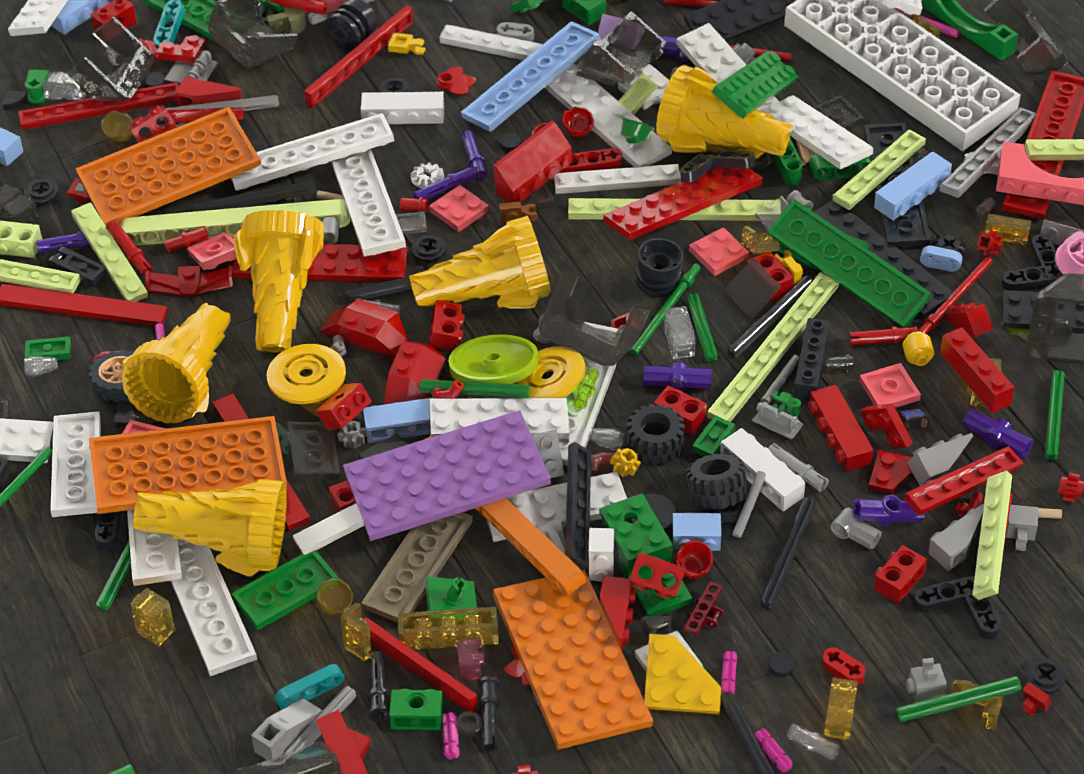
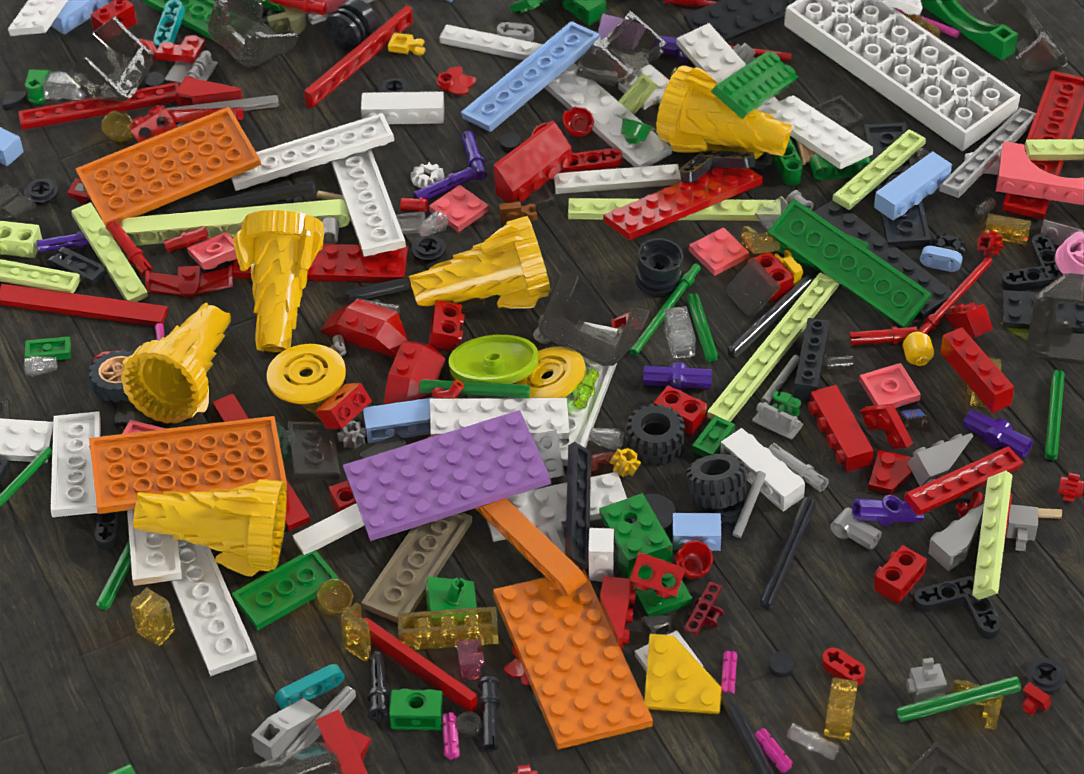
none -> clear cone [417,212,448,237]

